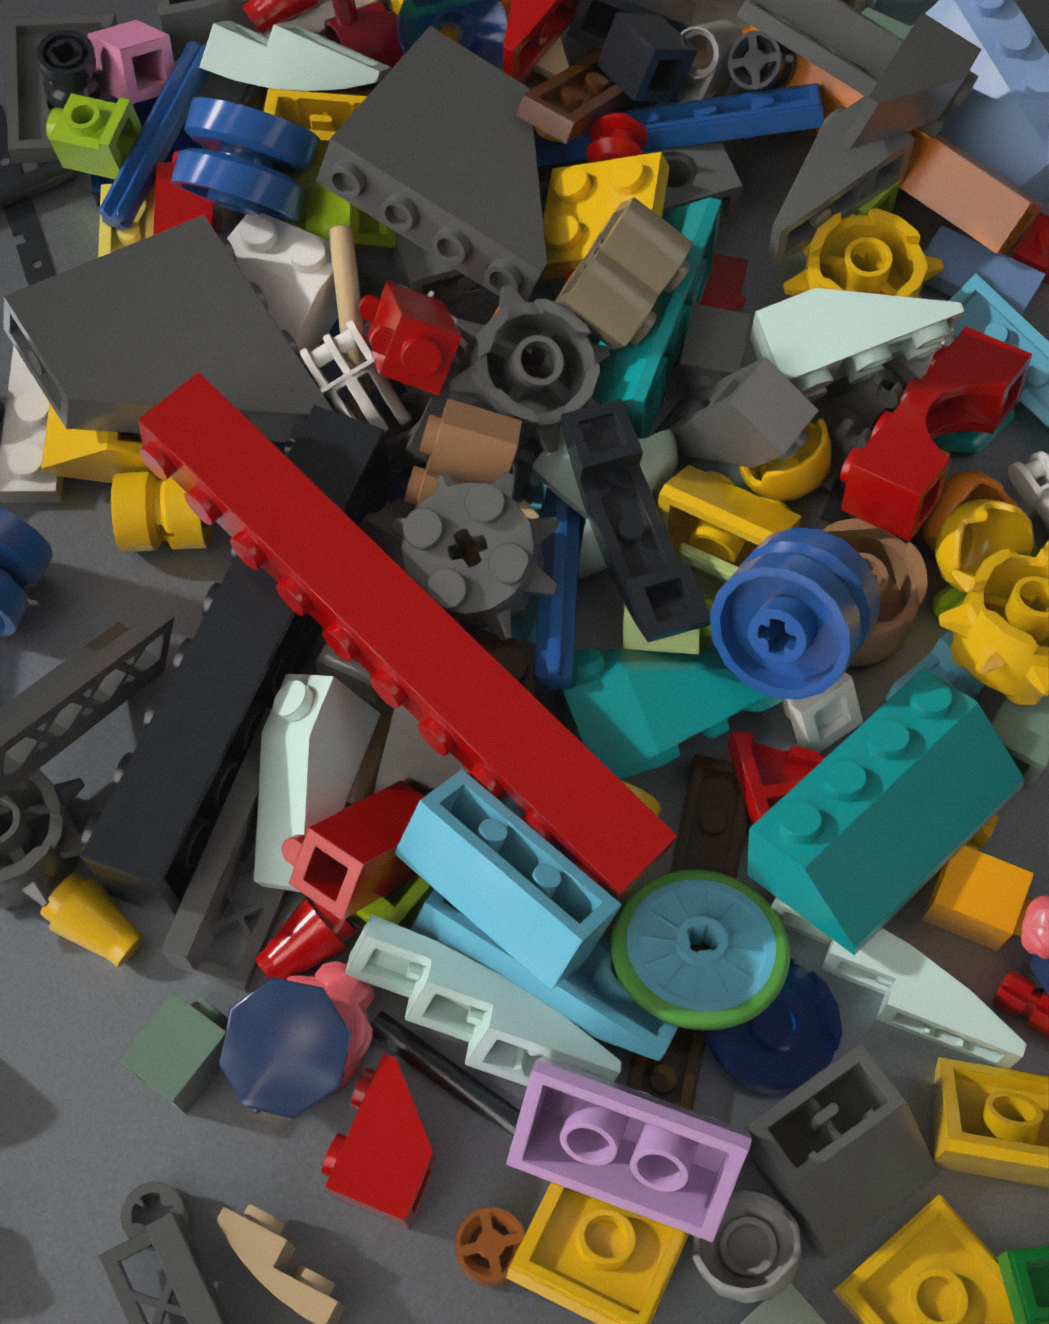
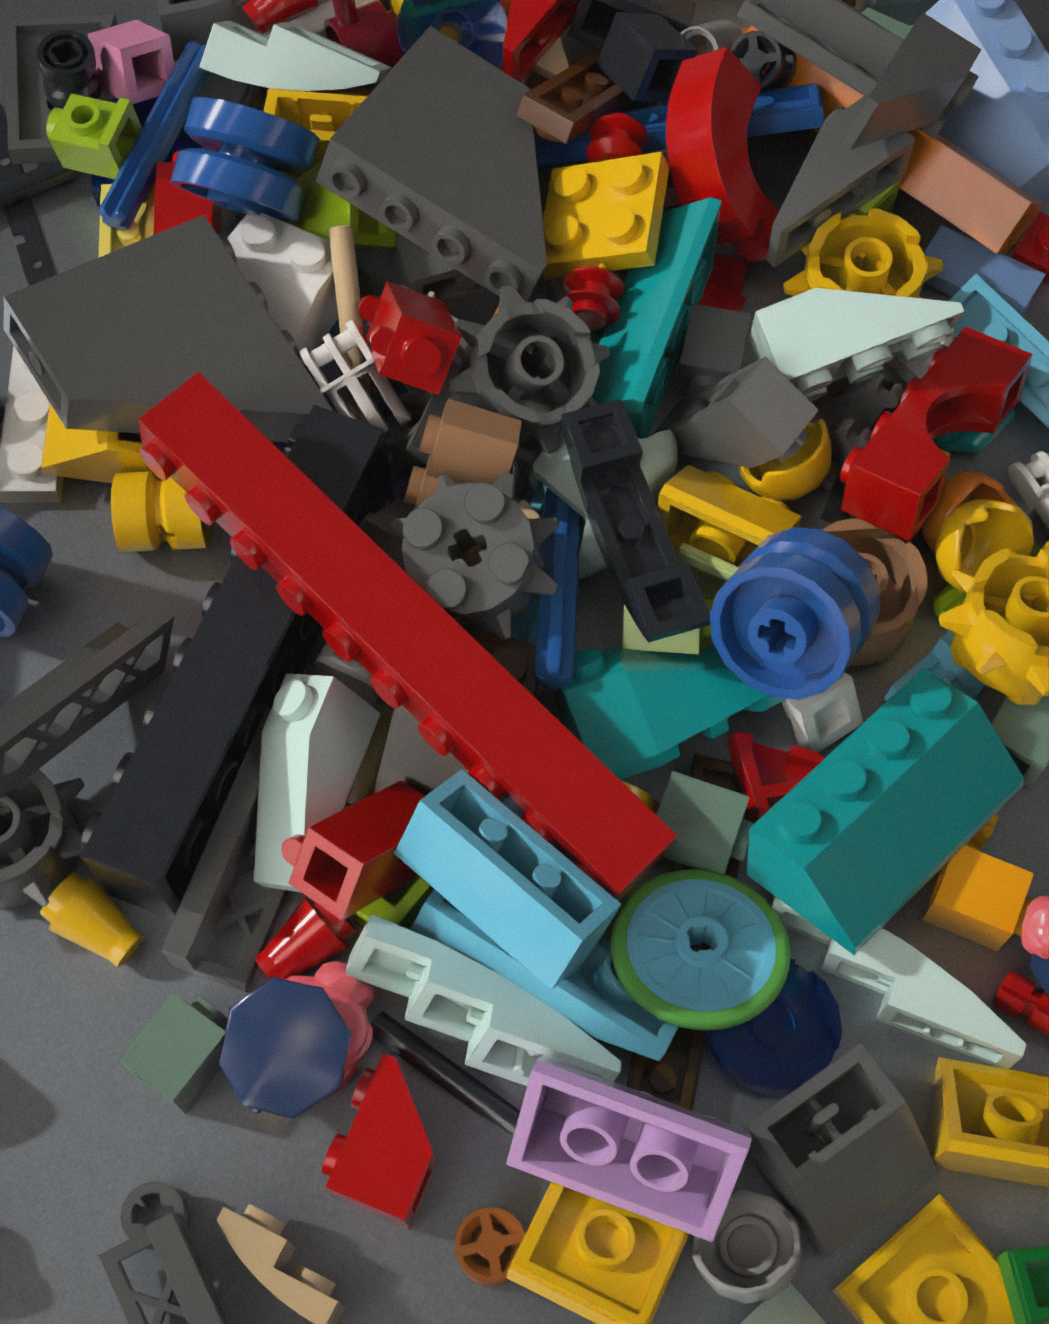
dark tan brick [555,197,693,349] -> none
none -> sand green brick [657,771,755,874]
none -> red arch [666,46,779,263]

